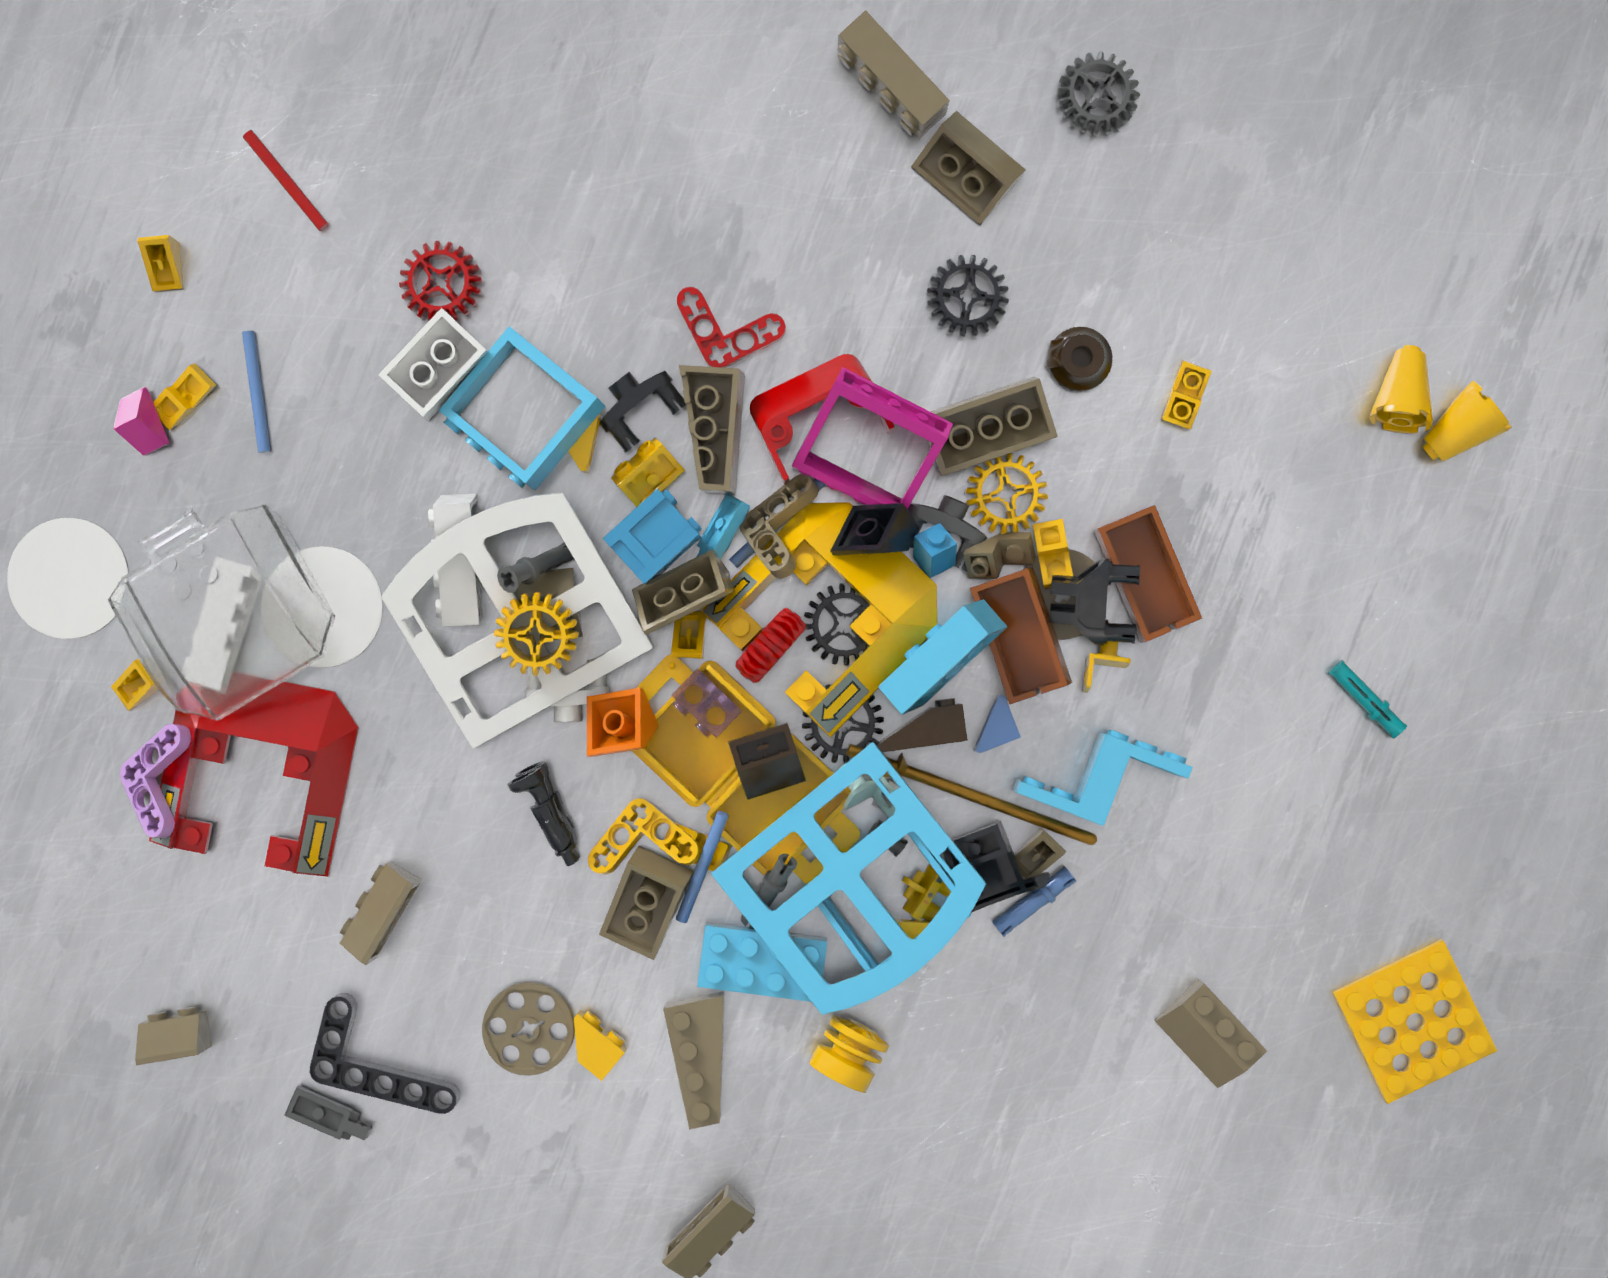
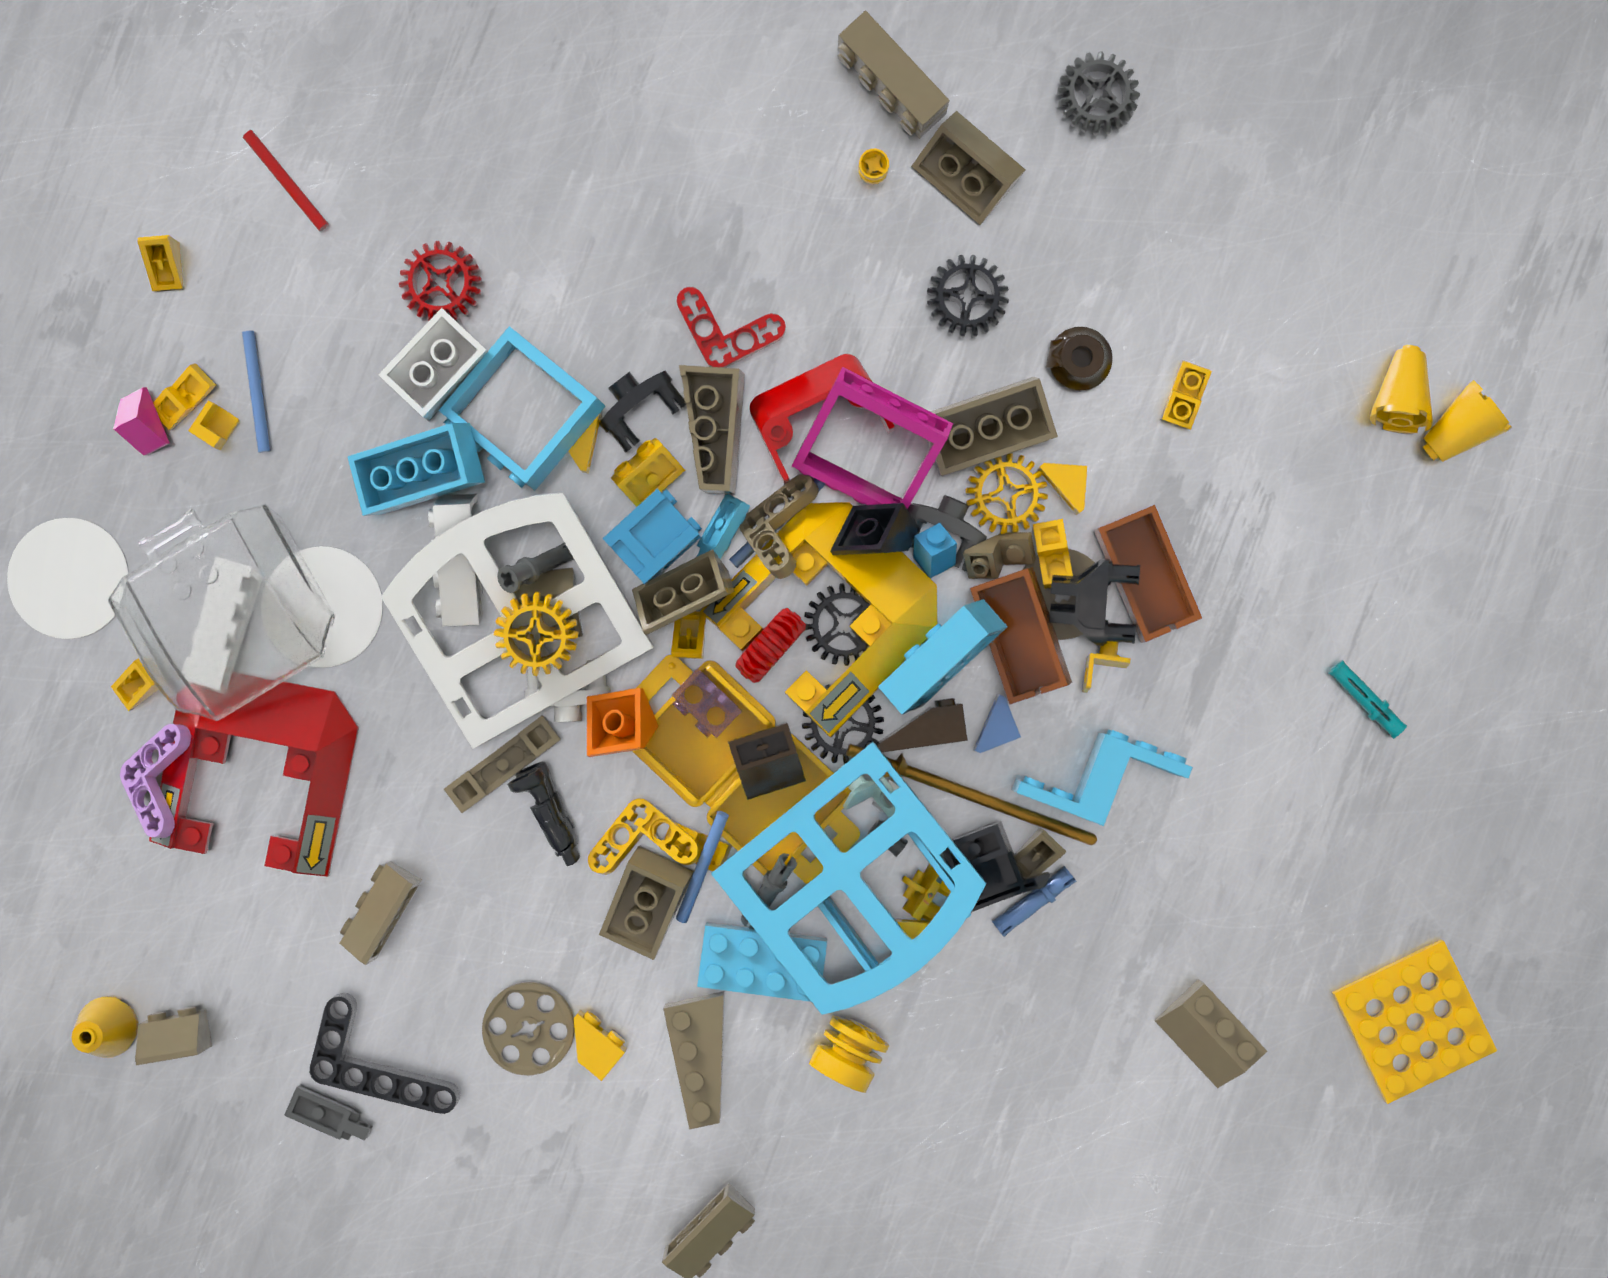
none -> yellow cone [71,997,138,1058]
none -> yellow panel [188,401,239,450]
none -> medium azure brick [347,423,485,516]
none -> dark tan slope [444,716,561,813]
none -> yellow wheel [858,148,889,185]
none -> yellow slope [1037,463,1087,515]

